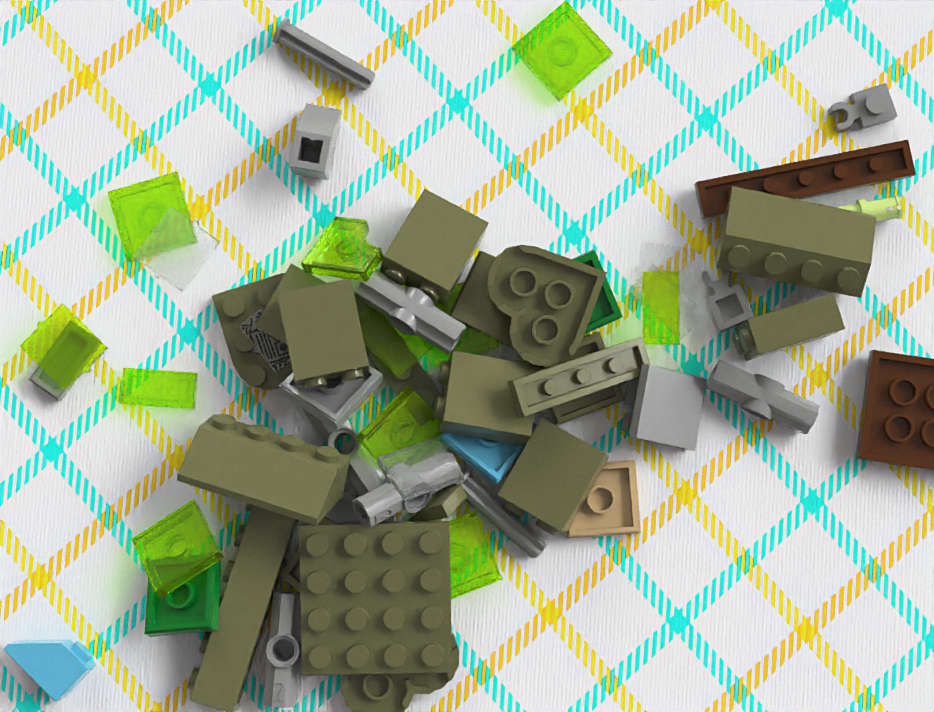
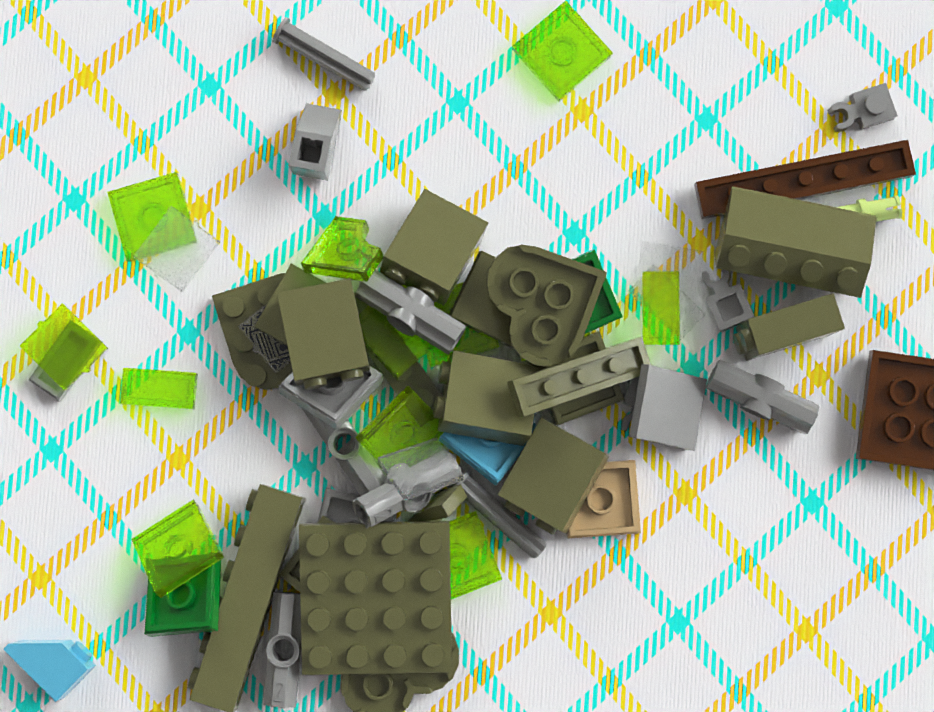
olive slope [177,414,350,525] -> none

